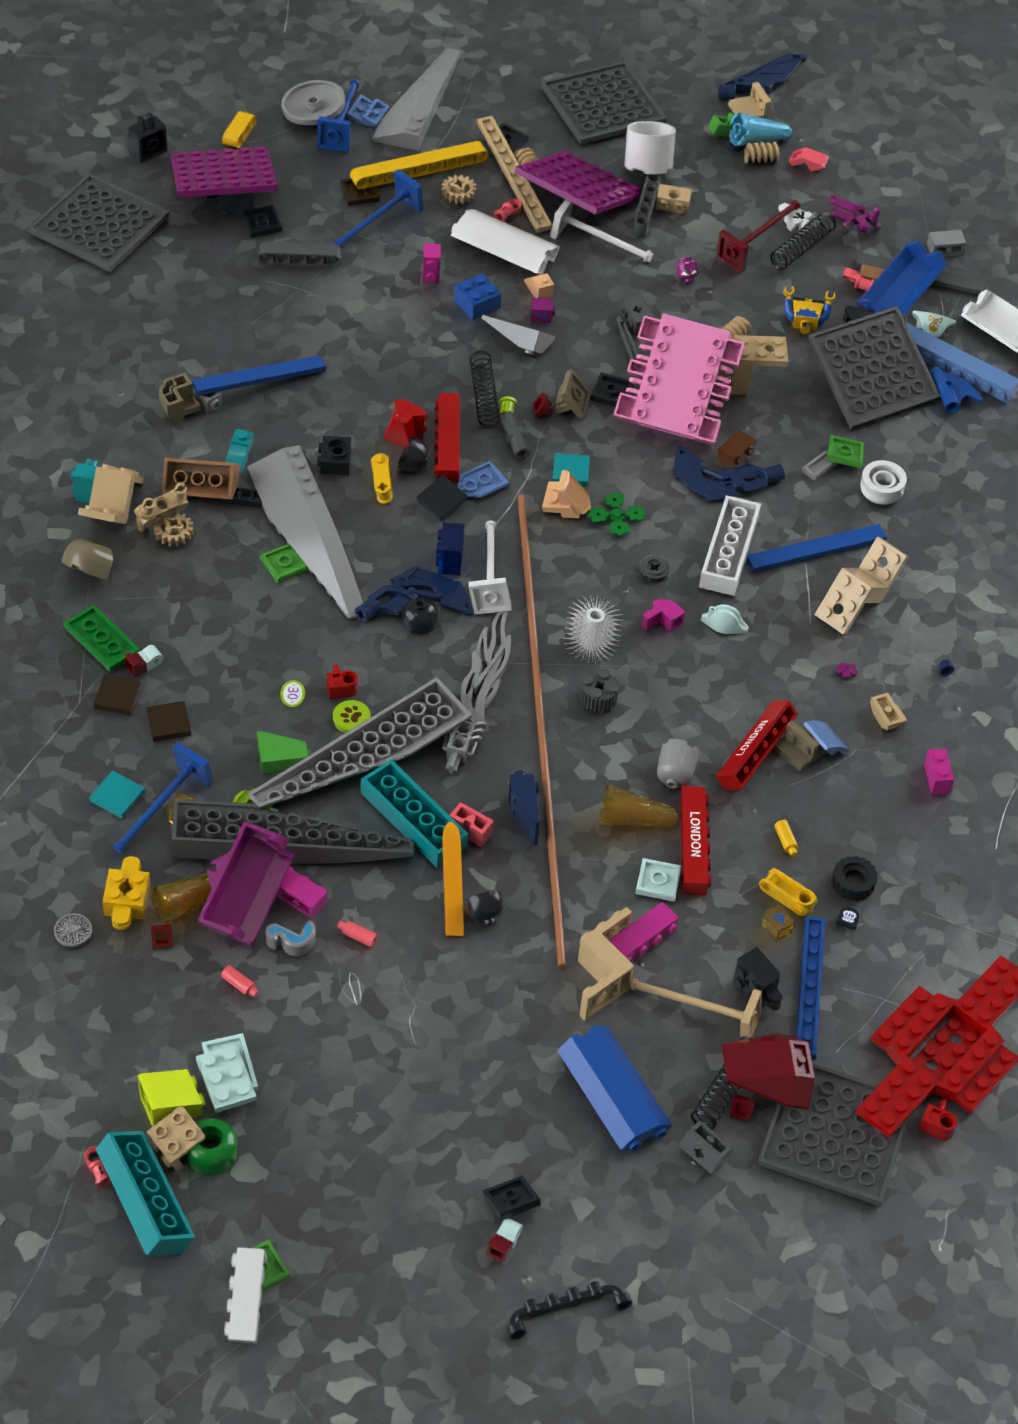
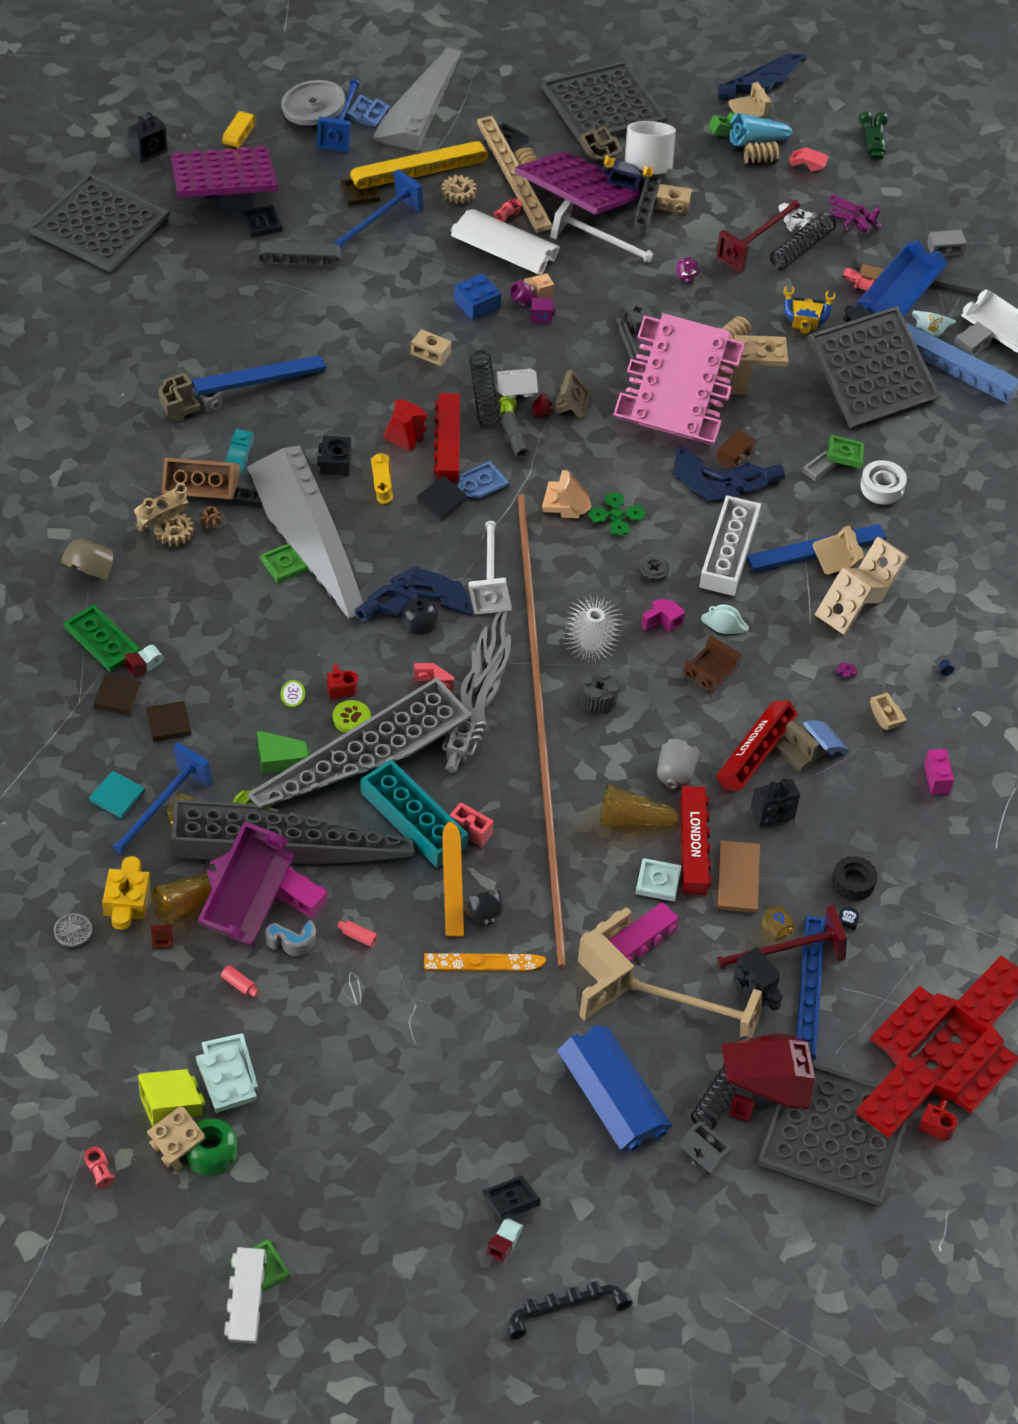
teal brick [71,459,99,503] -> none
tan bracket [78,464,144,525] -> none
teal brick [96,1131,195,1256] -> none
black cylinder [397,436,430,472] -> none
dark pink brick [423,244,441,283] -> none
clear blue brick [435,522,465,576] -> none
light grey wedge [482,315,555,355] -> none
dark blue slope [508,770,540,845] -> none
teal tile [552,453,590,486] -> none
black tile [591,372,634,407] -> none
yellow piece [759,868,817,917] -> none
yellow cylinder [774,820,798,857] -> none
blue pin [929,366,983,413] -> none
none -> medium nougat gear [200,506,222,529]
none -> tan brick [411,329,451,366]
none -> coral slope [414,663,454,692]
none -> light orange piece [424,953,546,971]
none -> white brick [497,368,538,398]
none -> magenta head [510,280,535,306]
none -> dark tan brick [578,125,623,161]
none -> dark blue torso [602,155,653,190]
none -> reddish brown panel [683,636,742,693]
none -> medium nougat tile [717,840,760,913]
none -> dark red tile [717,905,847,969]
none -> black hinge [750,778,800,827]
none -> tan bracket [813,525,864,575]
none -> dark green piece [858,112,888,160]
none -> light grey brick [954,322,993,356]

